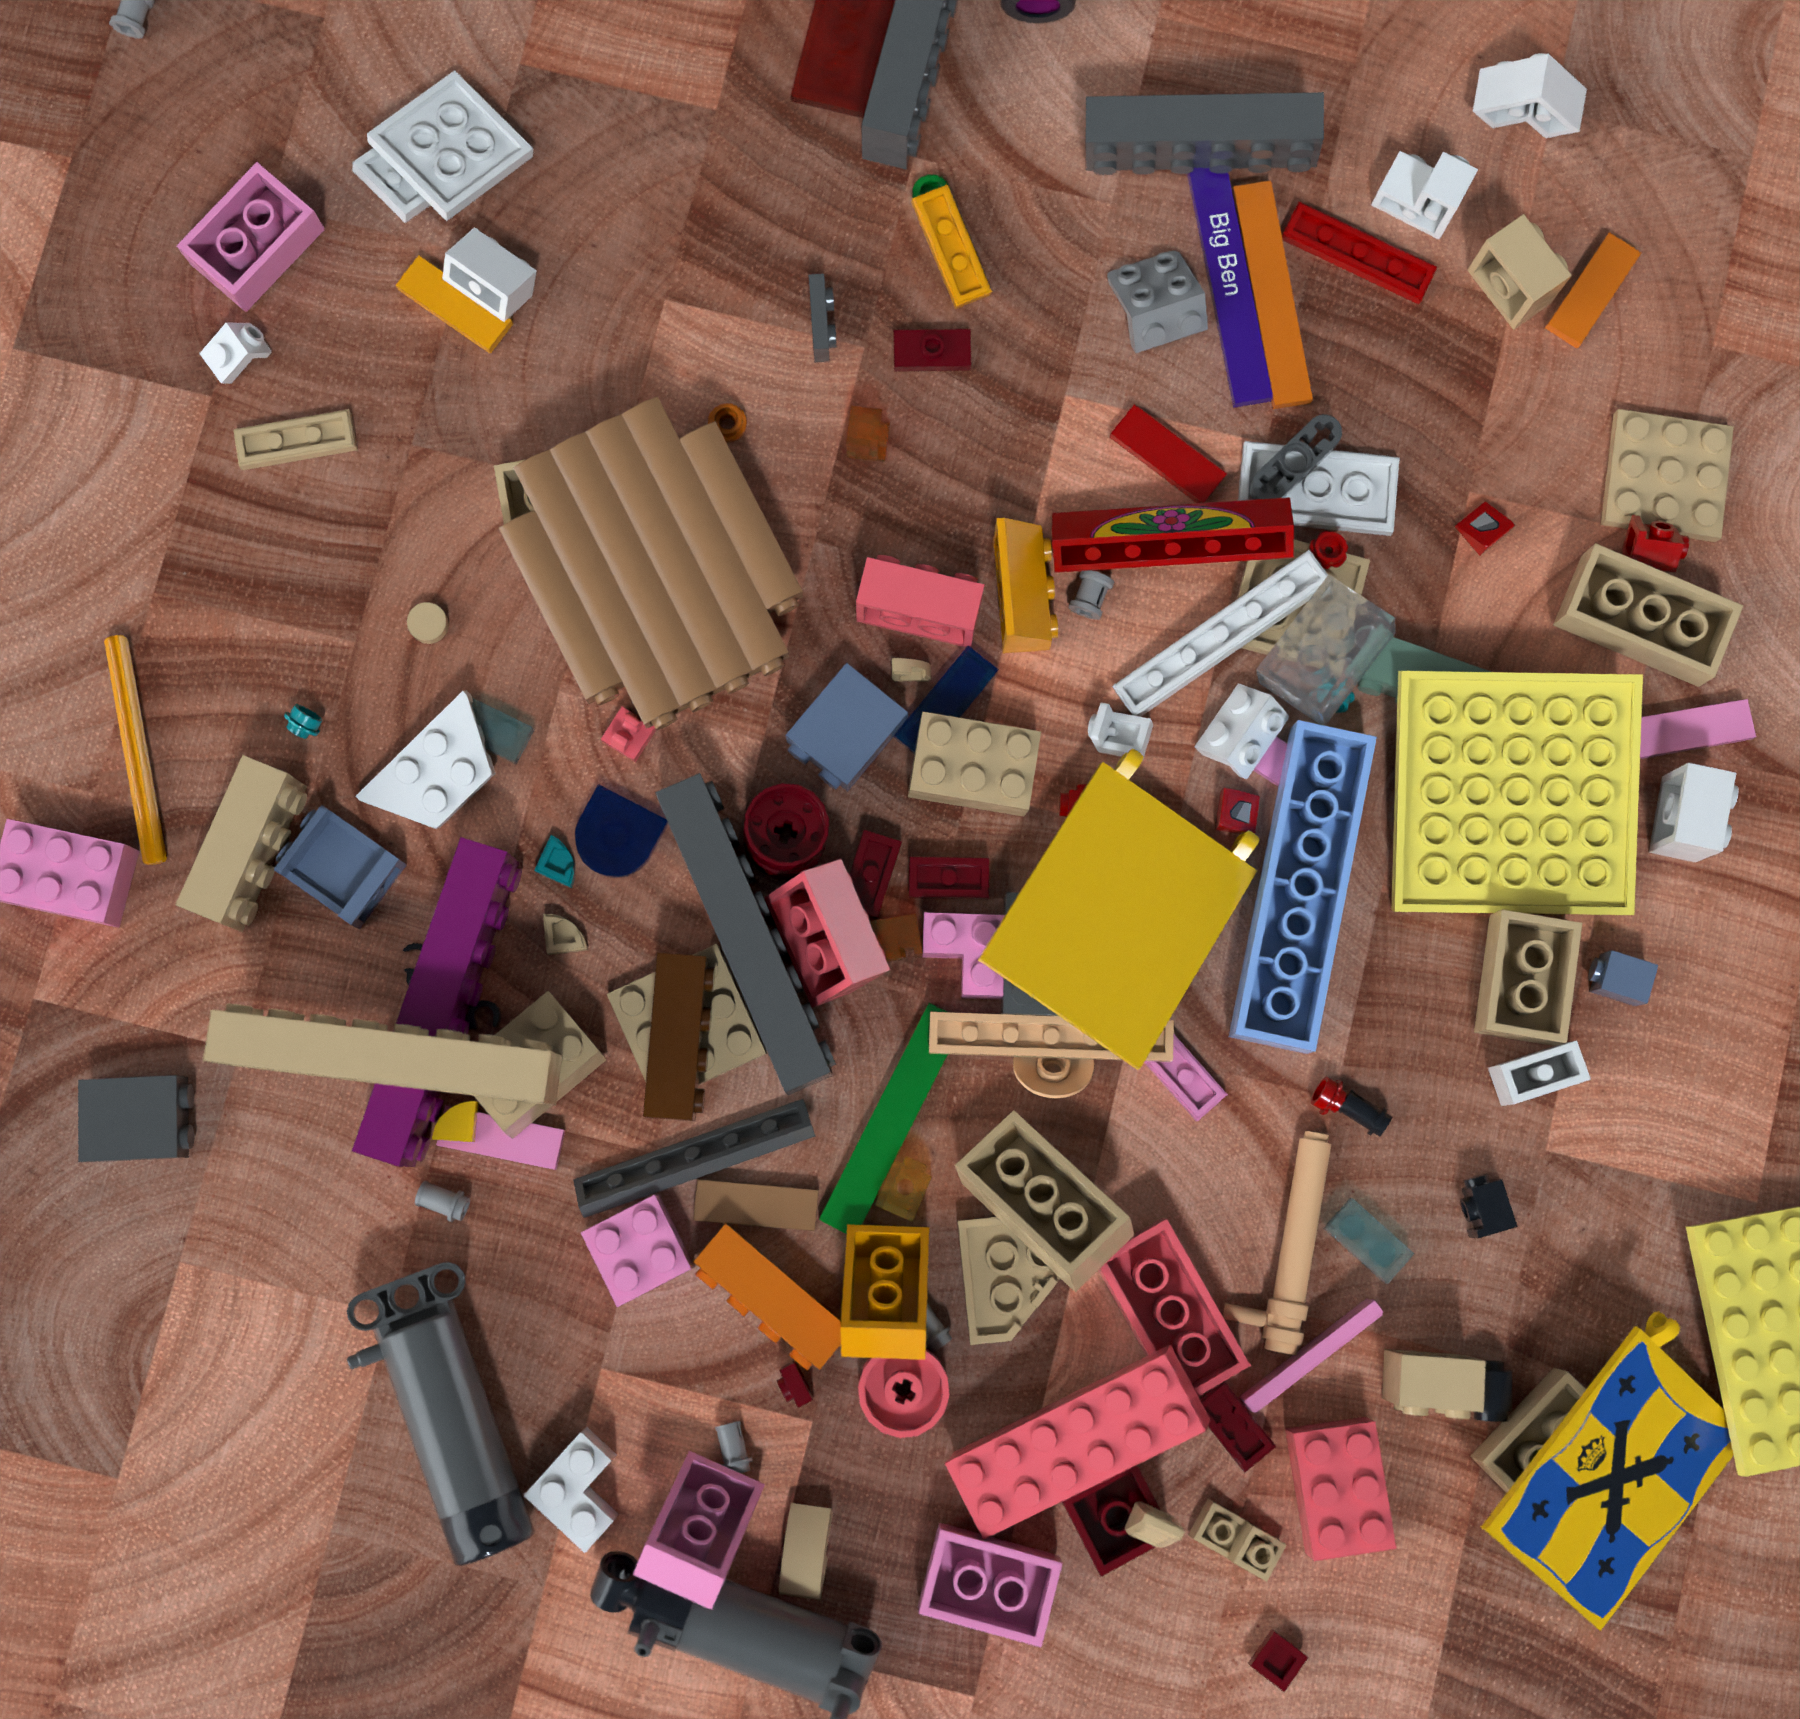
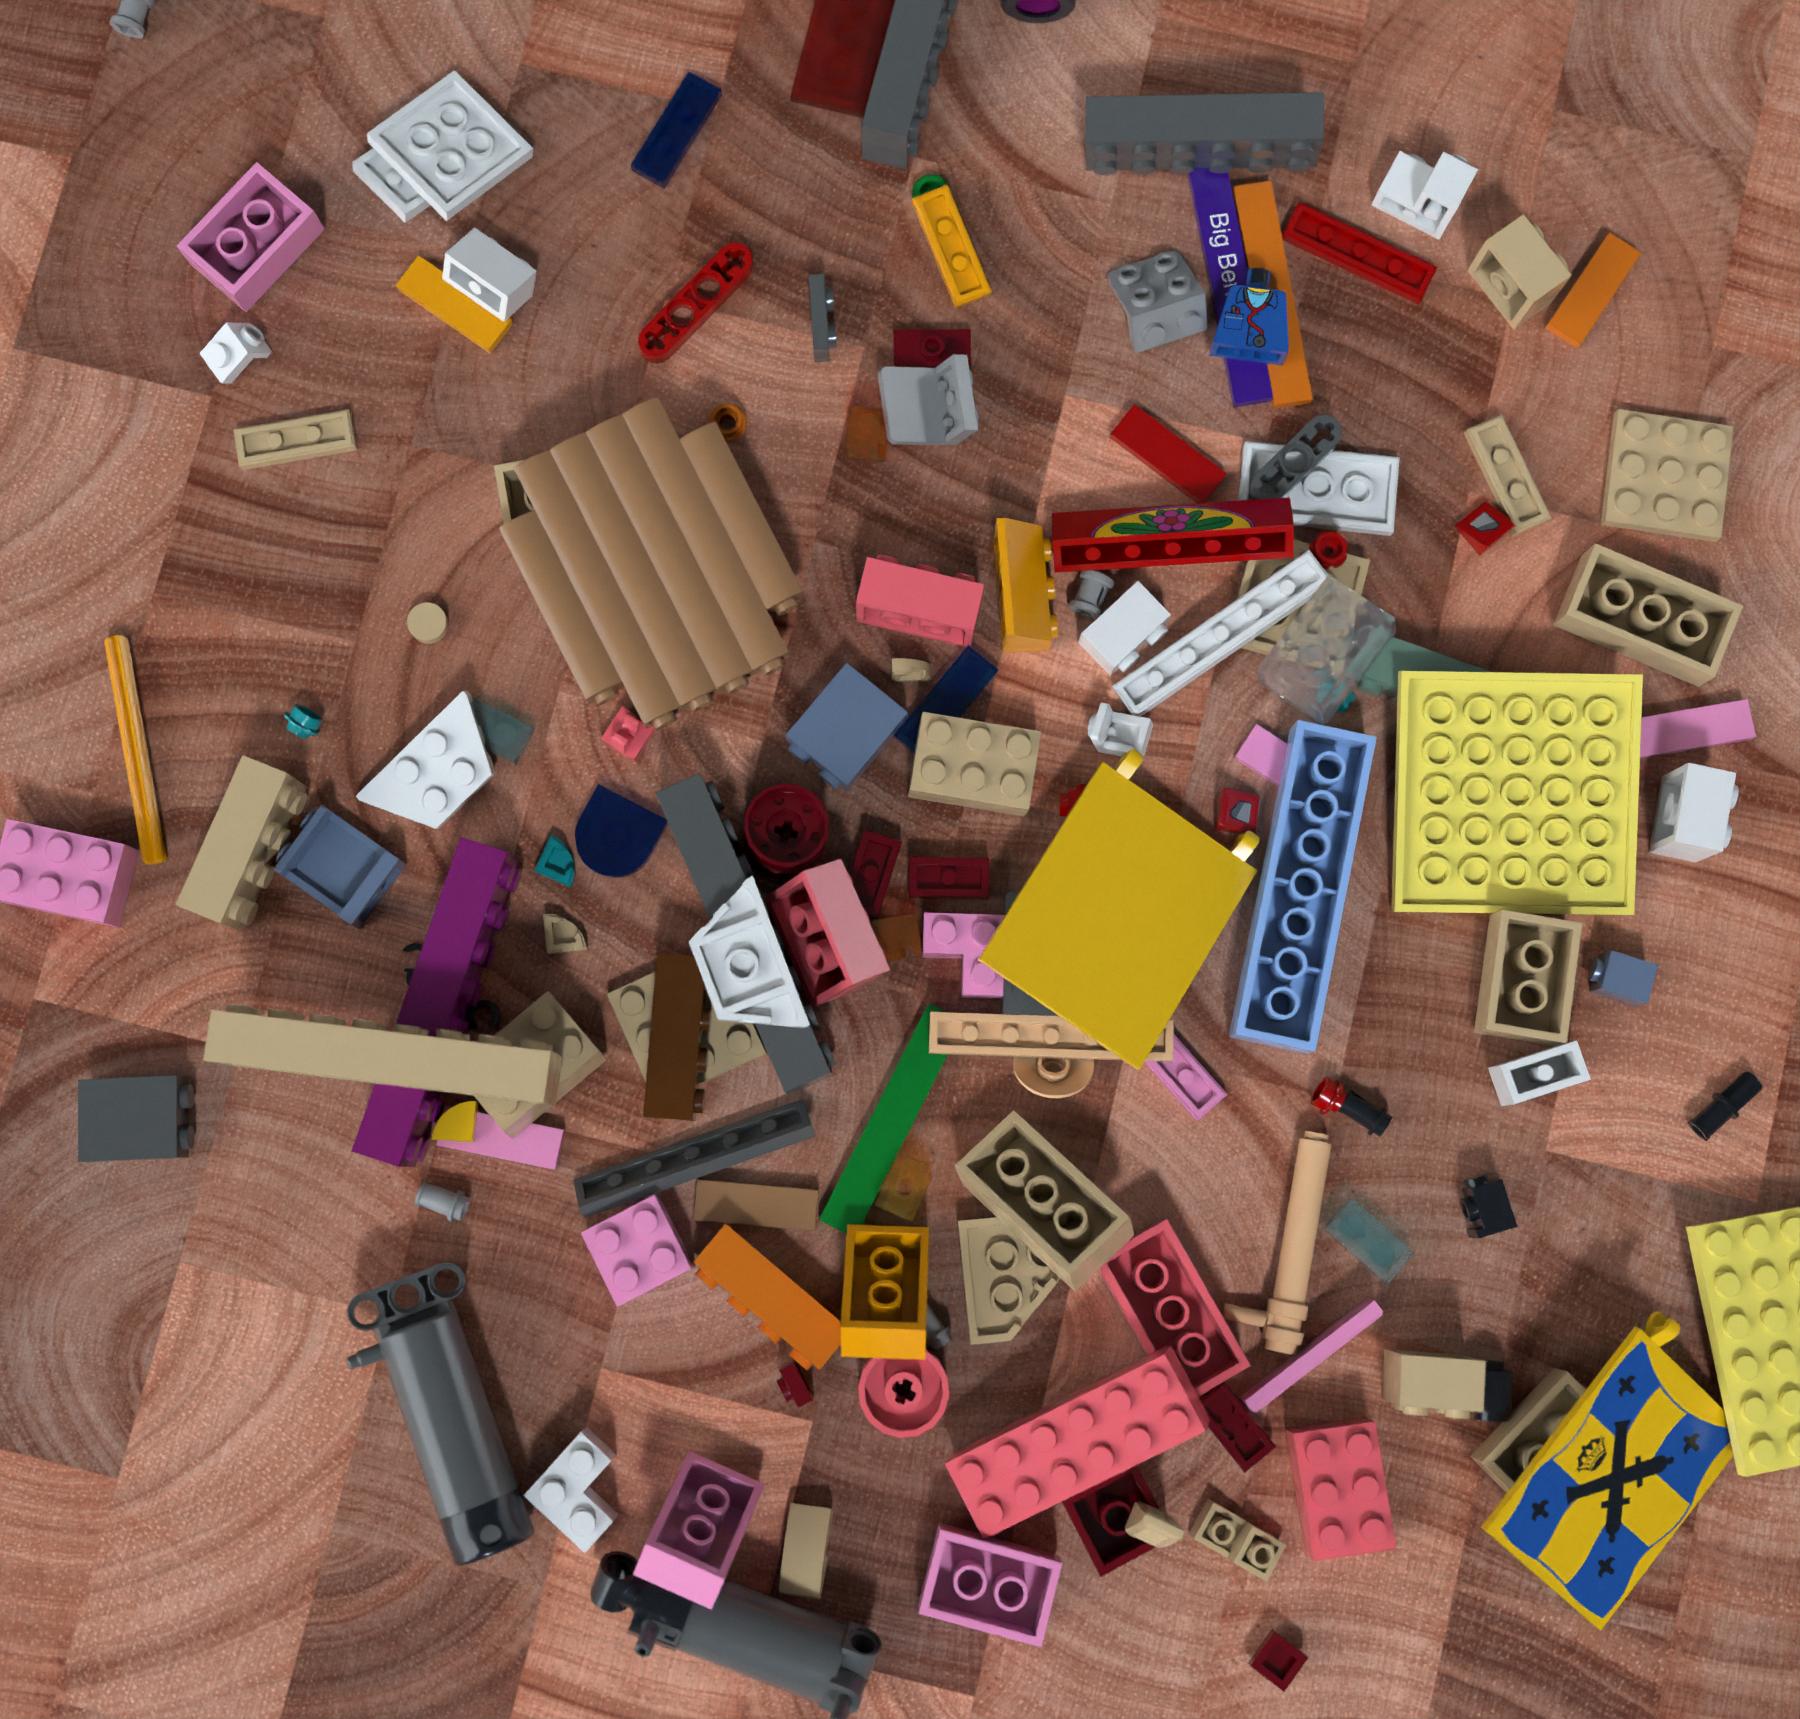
light grey pin [715,1421,753,1473] -> none
white bracket [1194,683,1289,779] -> none
white brick [1473,53,1587,138] -> none
red brick [1622,515,1689,572] -> none
none -> clear blue tile [630,72,722,189]
none -> red beam [638,242,753,364]
none -> white wing [689,876,810,1028]
none -> light grey bracket [878,354,979,445]
none -> white brick [1078,581,1171,676]
none -> blue torso [1209,268,1289,366]
none -> tan tile [1464,415,1552,537]
none -> black axle [1688,1072,1763,1141]

